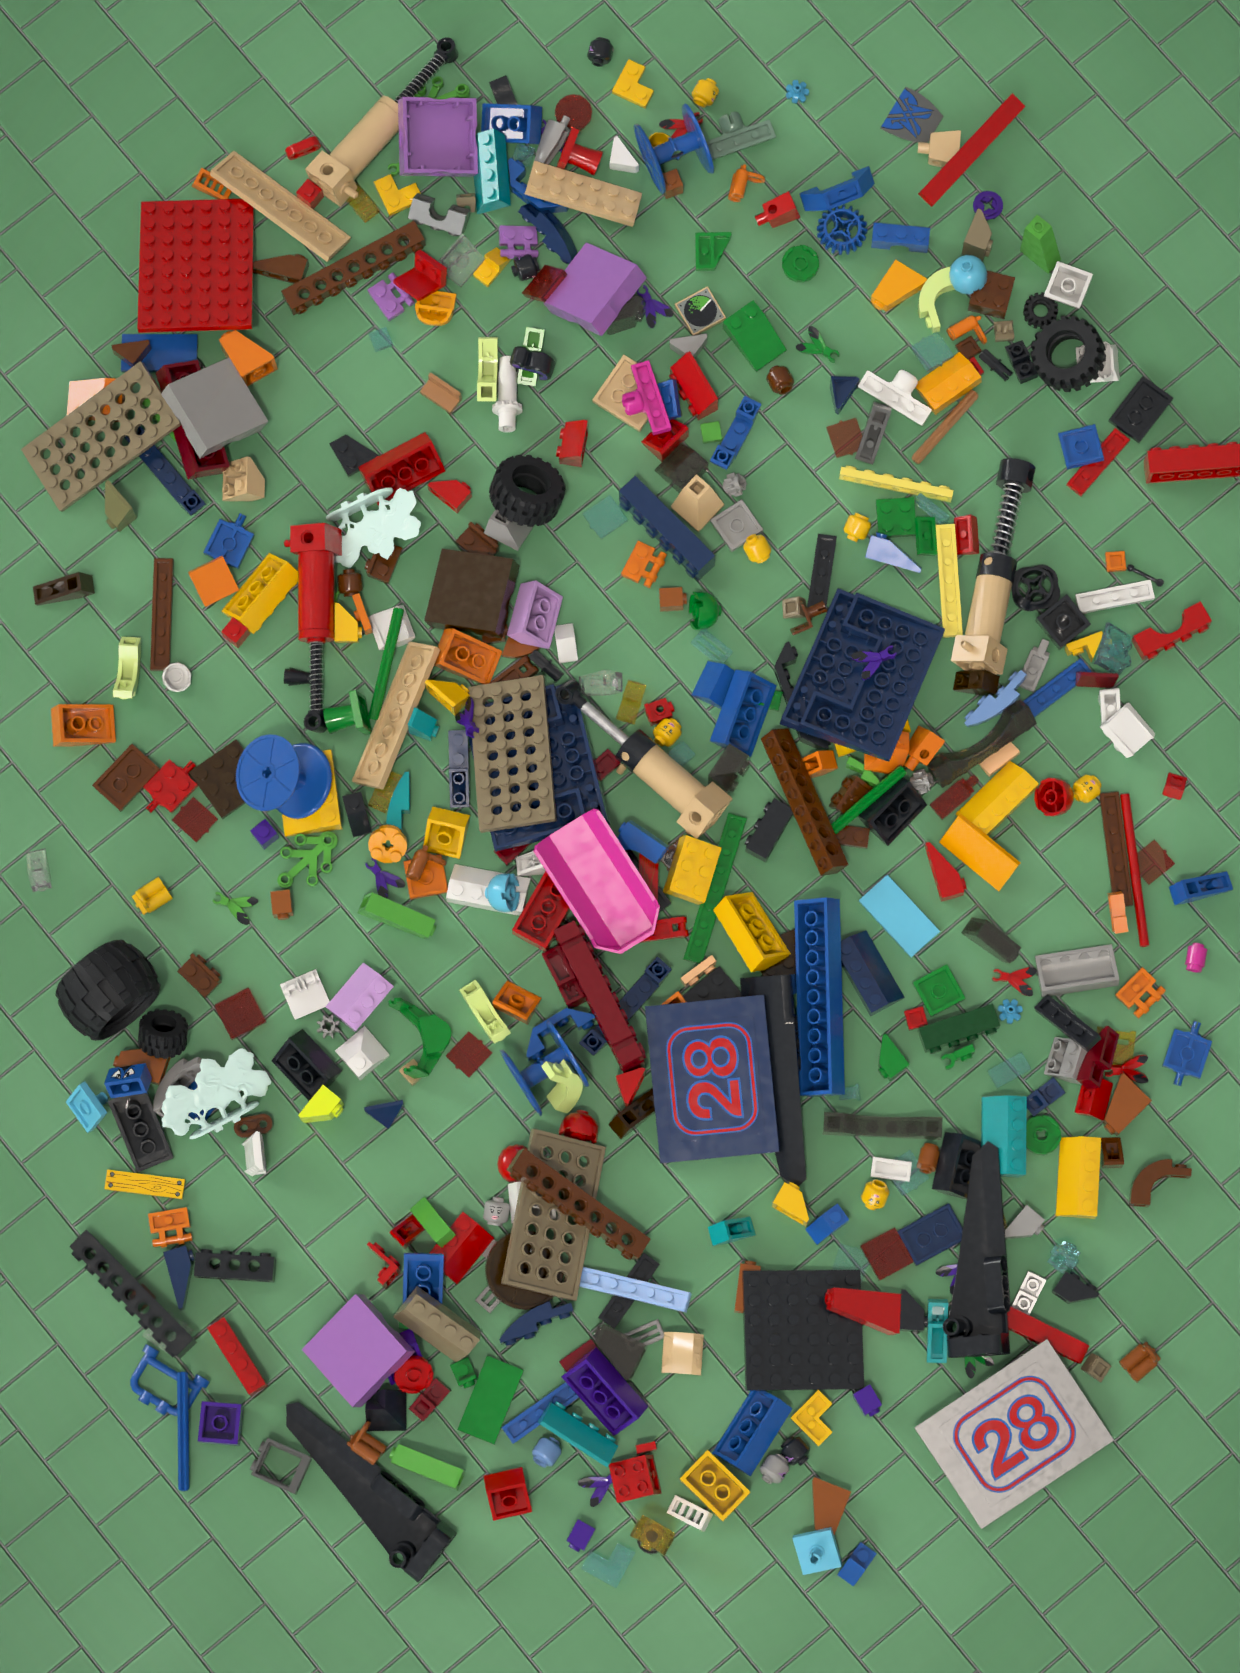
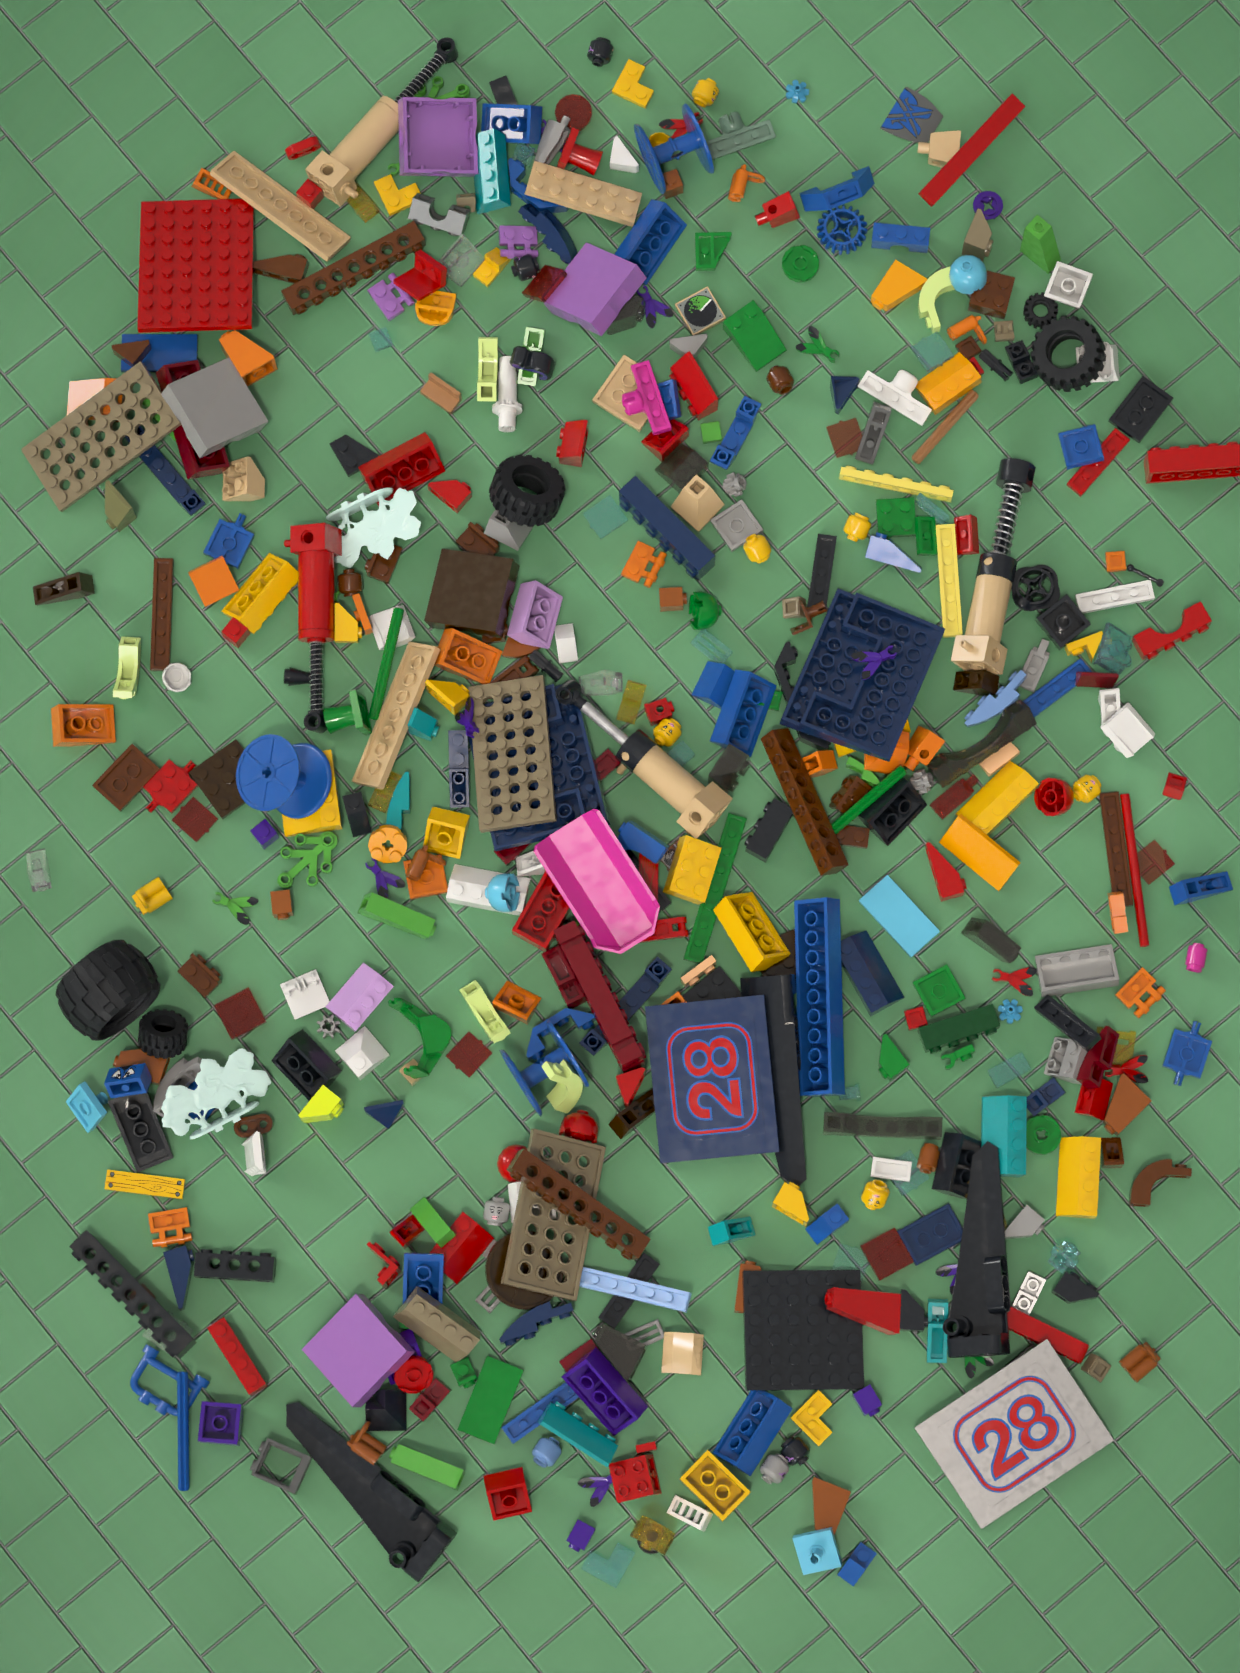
none -> blue slope [614,199,687,285]

